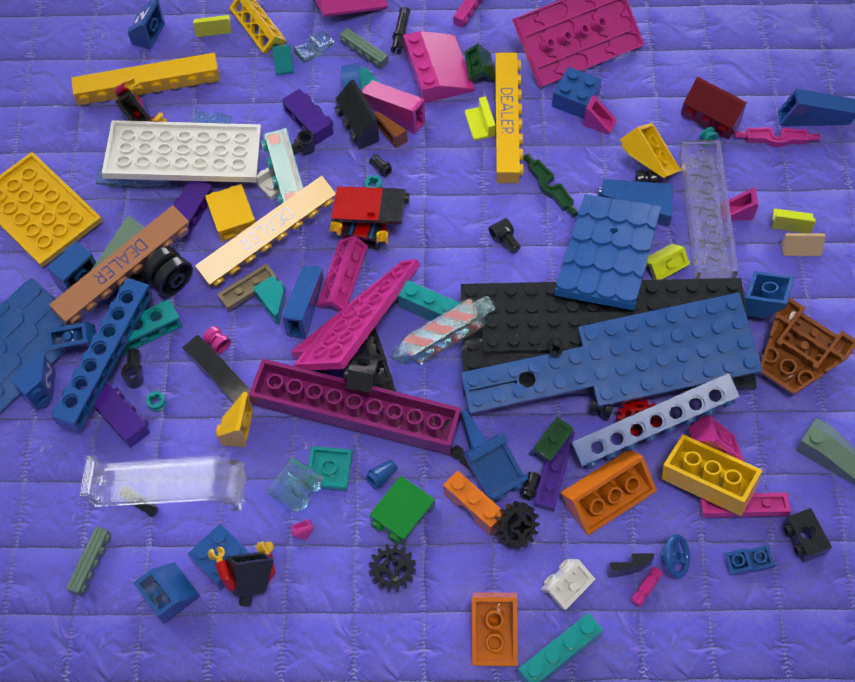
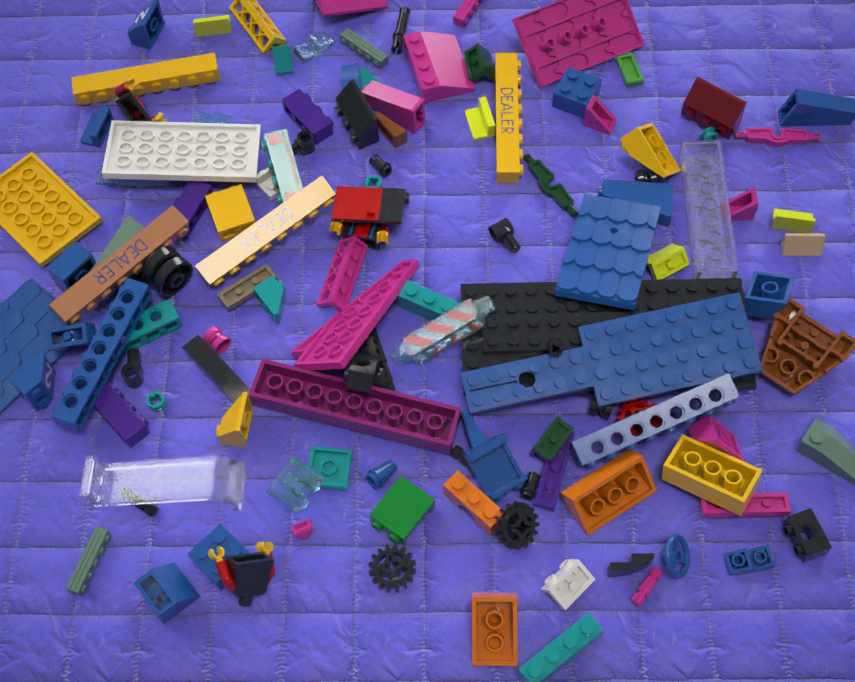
blue slope [282,265,324,339] -> none
none -> blue panel [80,106,114,148]
none -> bright green tile [615,53,644,88]

